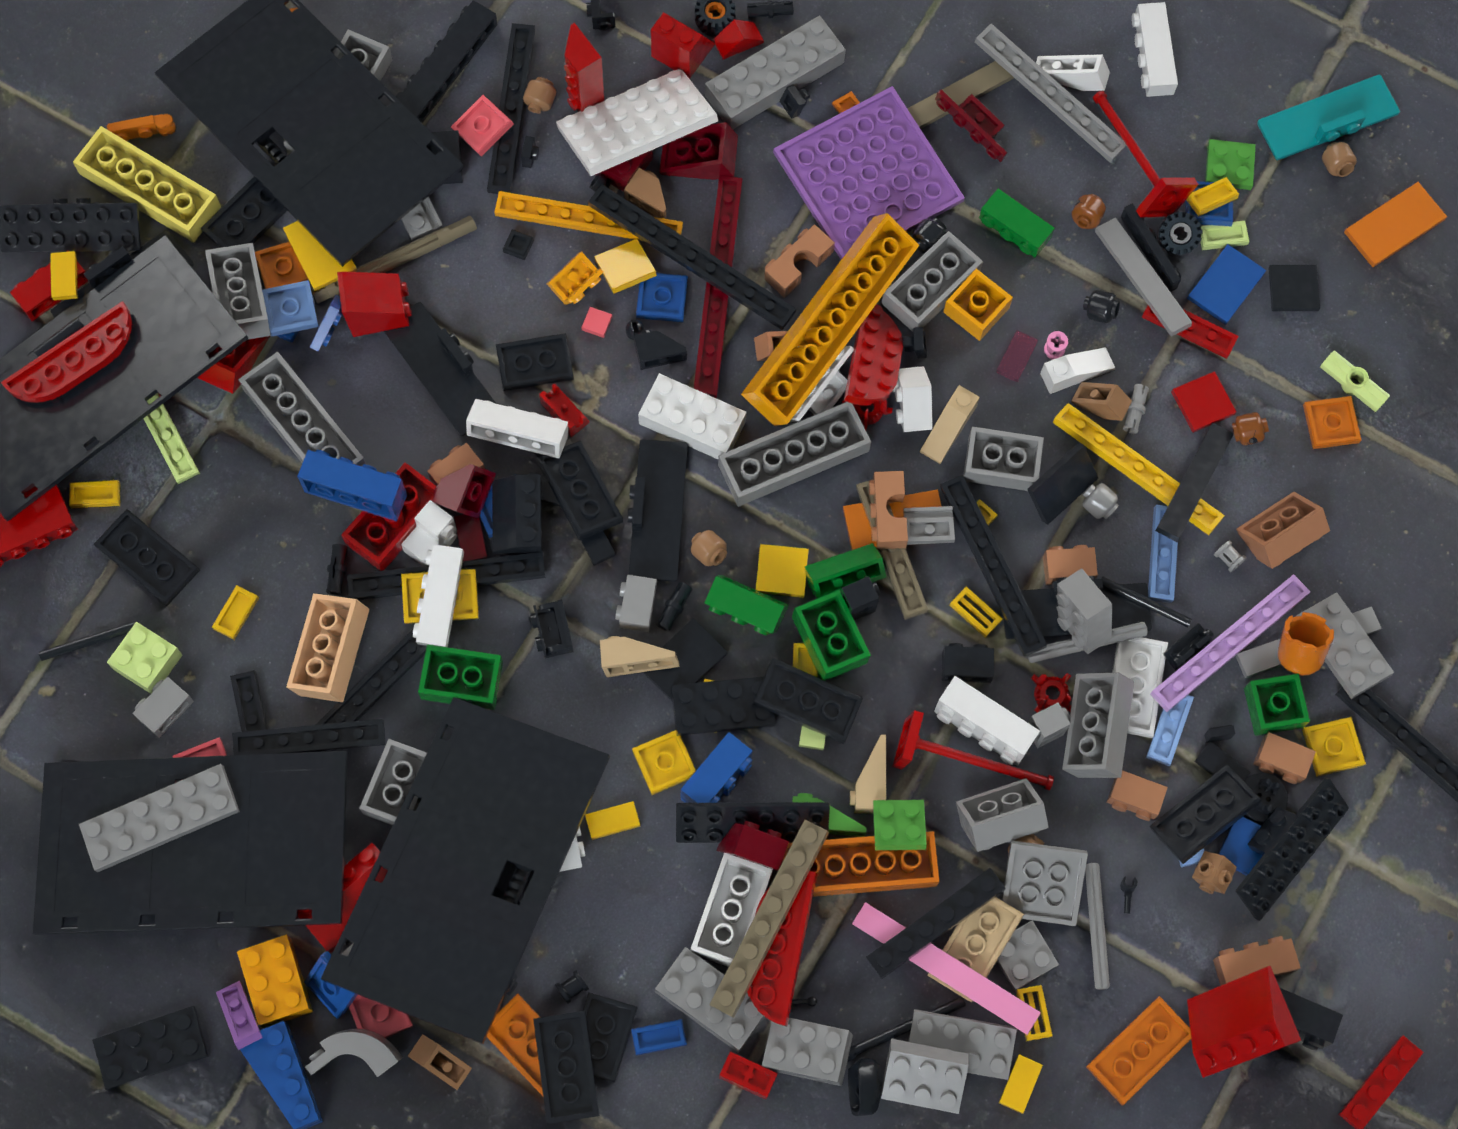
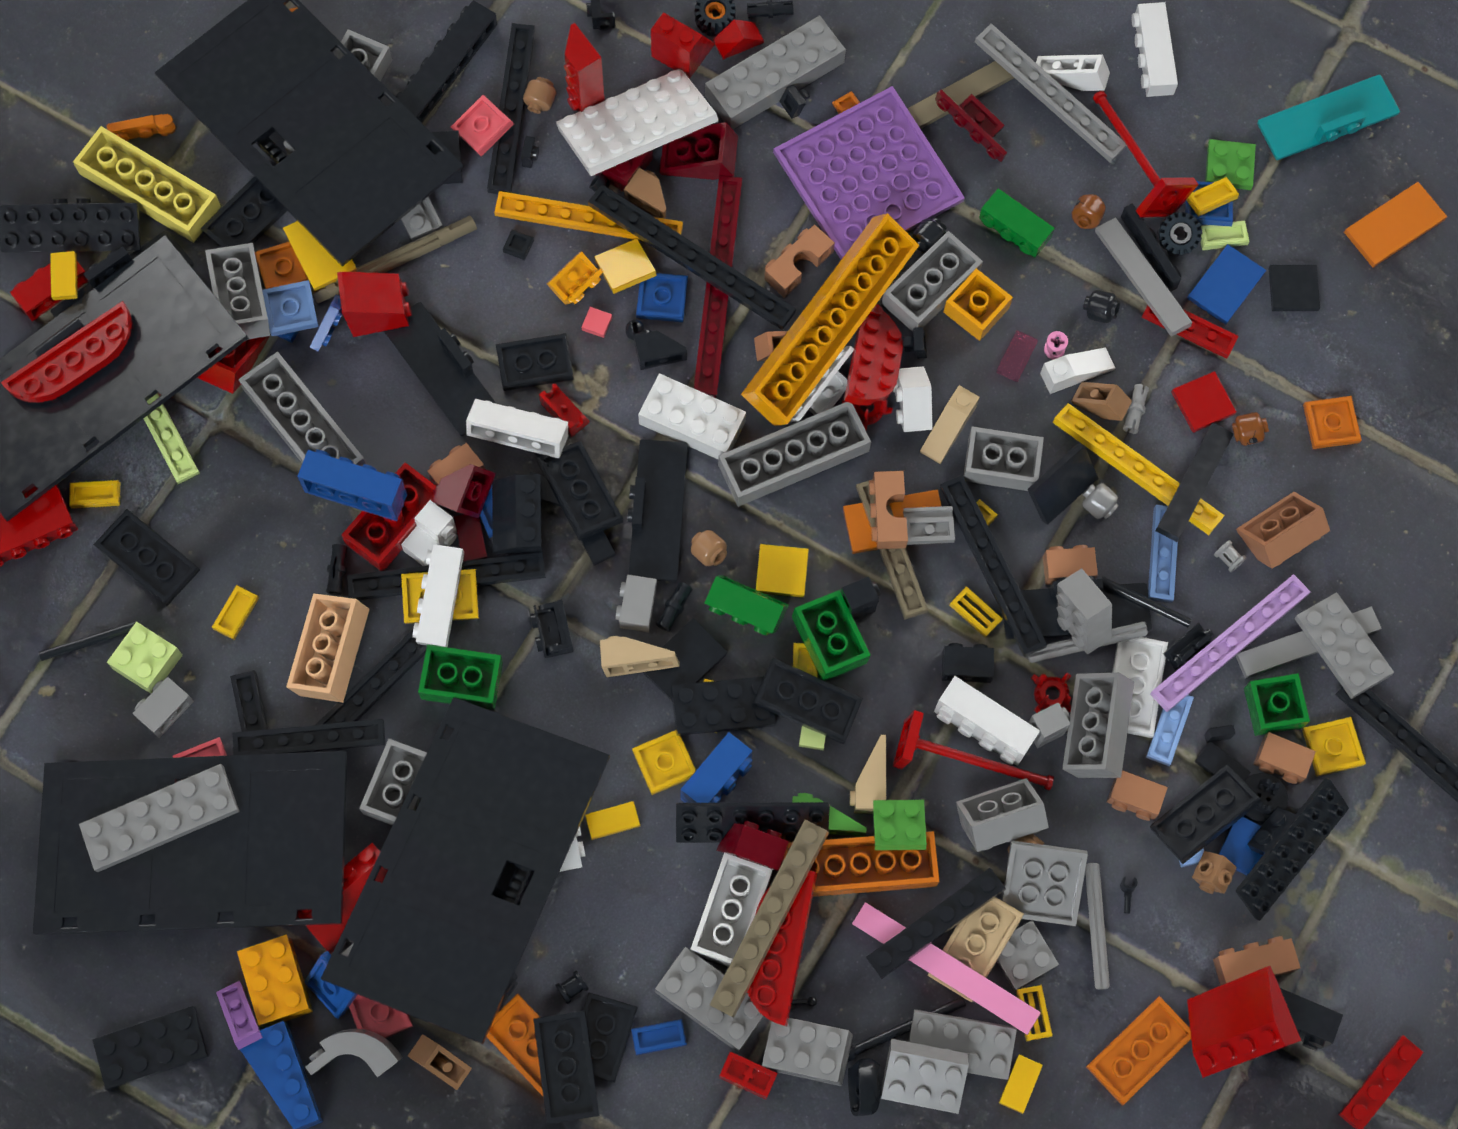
green brick [804,543,886,599] -> none
orange cylinder [1278,612,1334,676] -> none
yellowish green piece [1320,350,1390,412] -> none
medium nougat head [1322,142,1357,177] -> none

